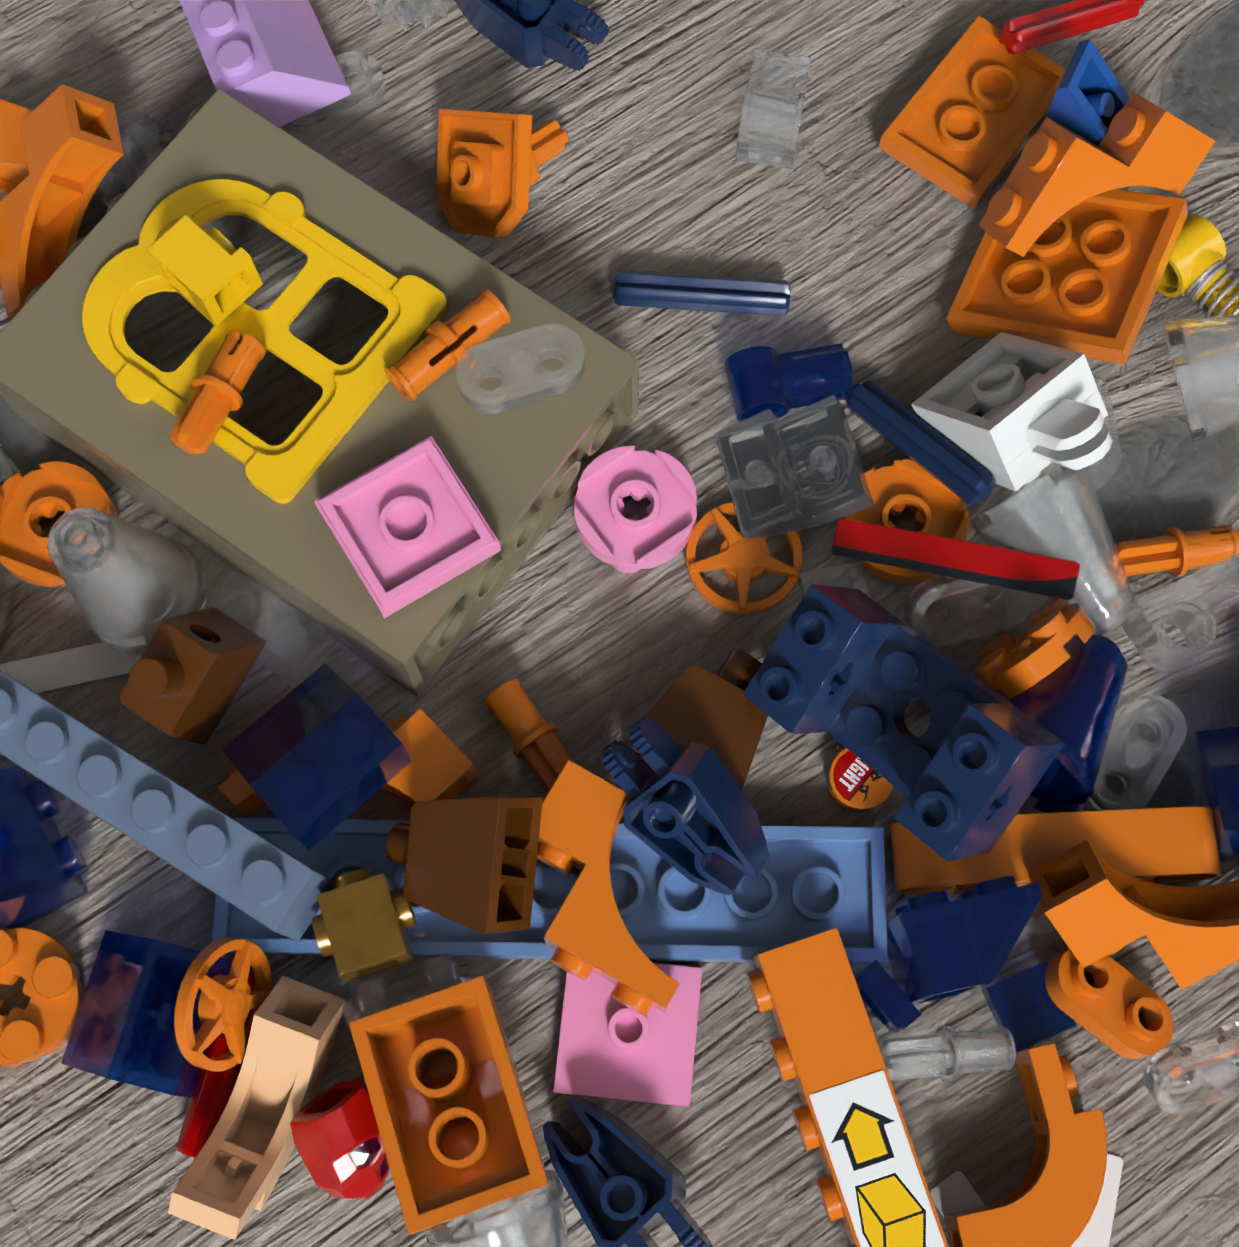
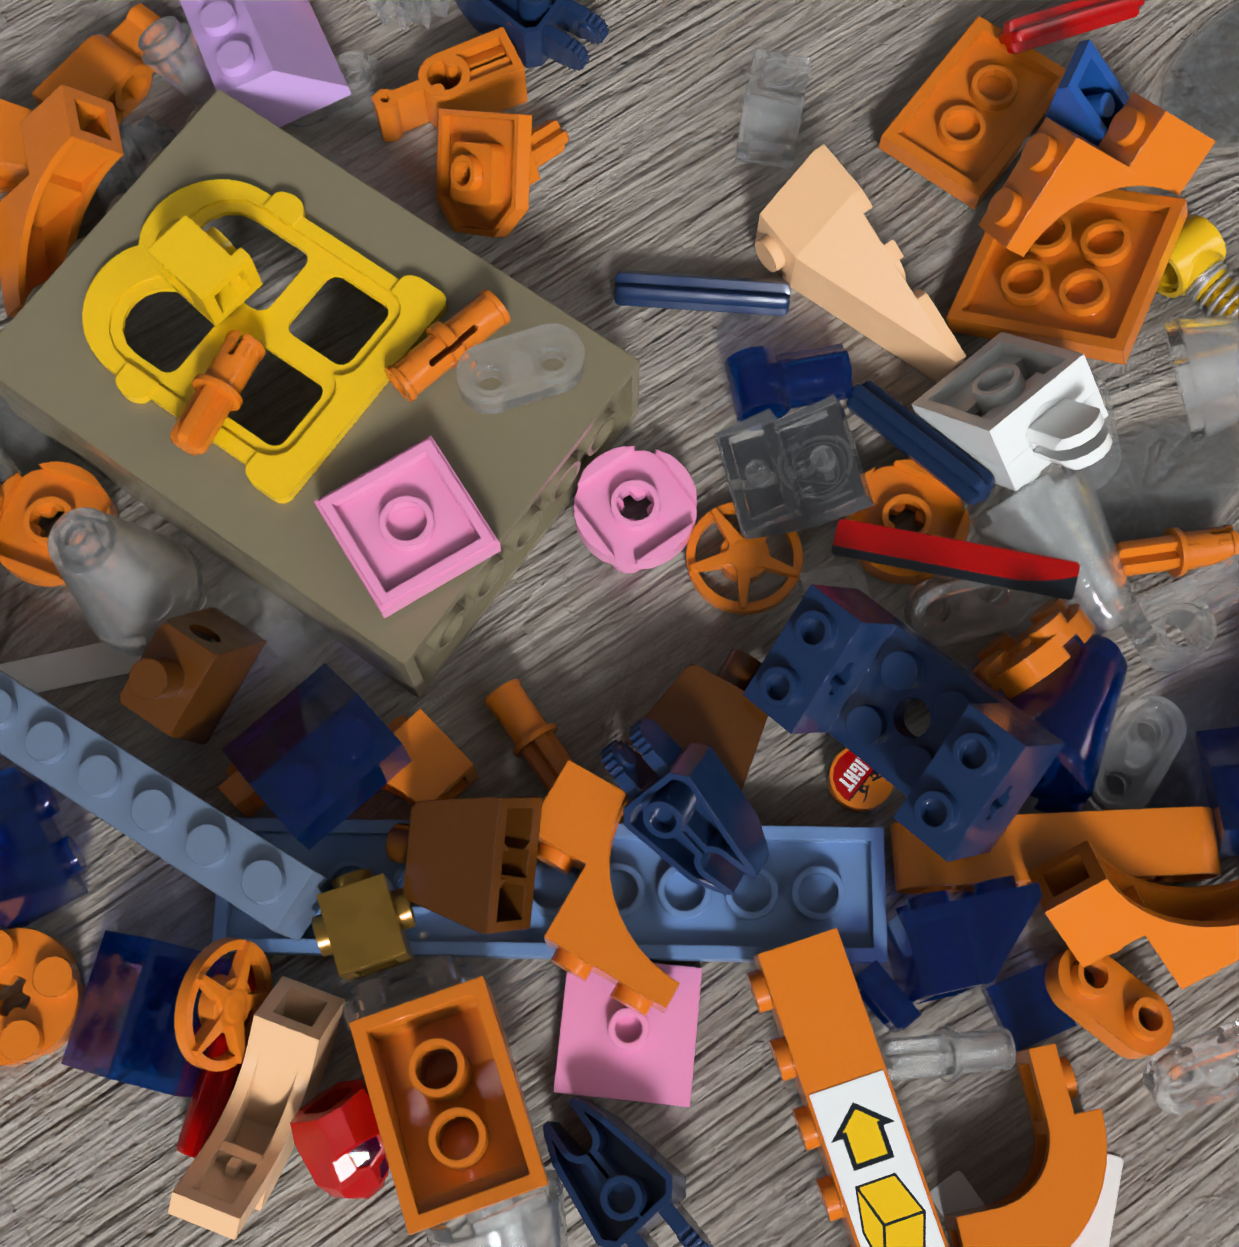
none -> orange piece [32,3,186,125]
none -> clear cone [138,16,216,107]
none -> orange piece [371,27,528,142]
none -> light nougat wedge [755,144,966,383]

